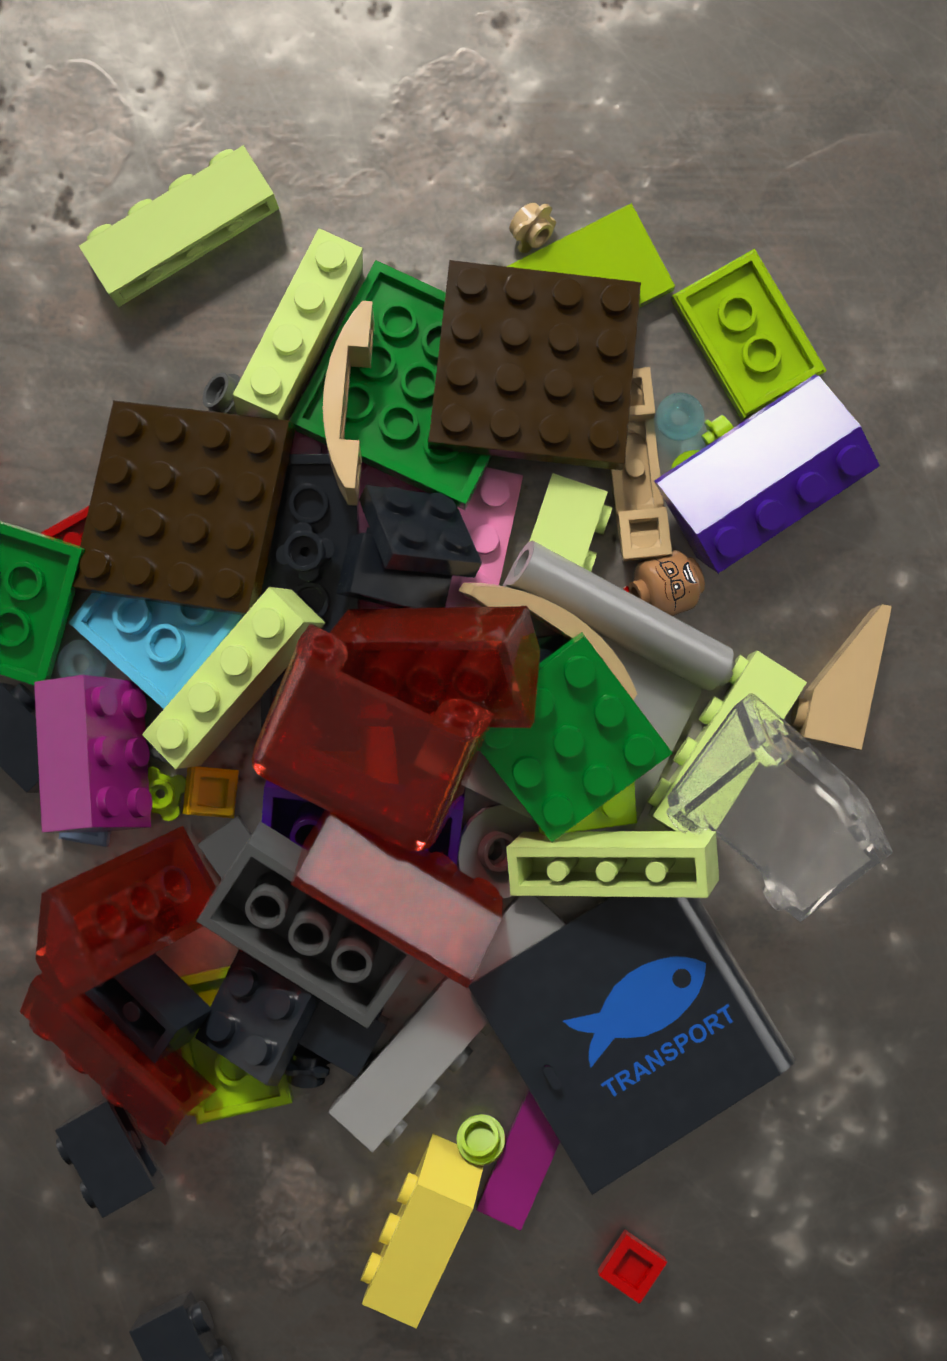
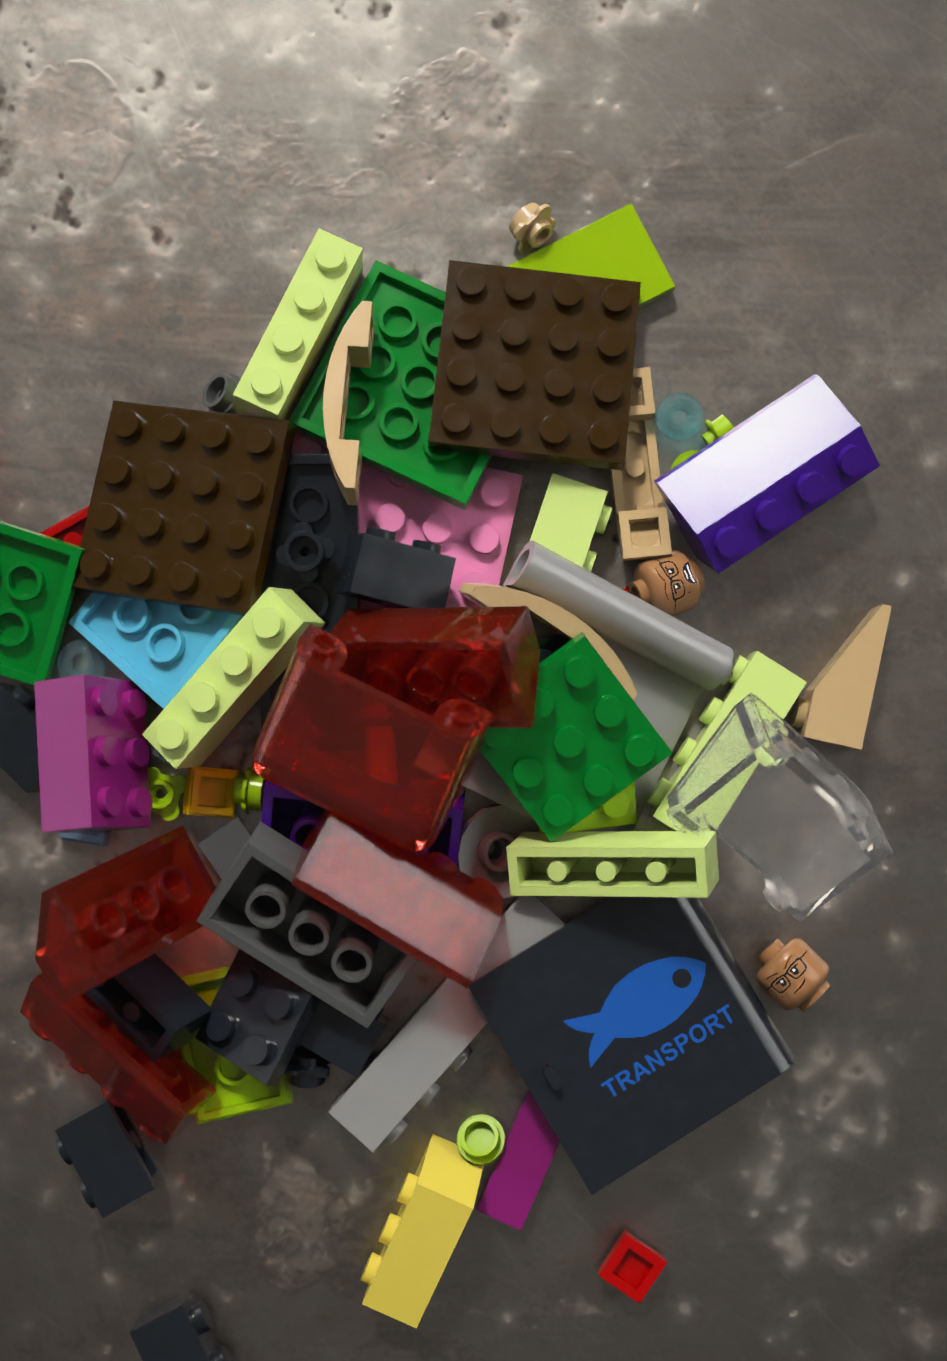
yellowish green brick [79,145,279,307] -> none
black plate [359,485,482,578] -> none
lime tile [671,249,827,421] -> none
none -> lime plate [233,766,269,814]
none -> medium nougat head [756,938,830,1012]

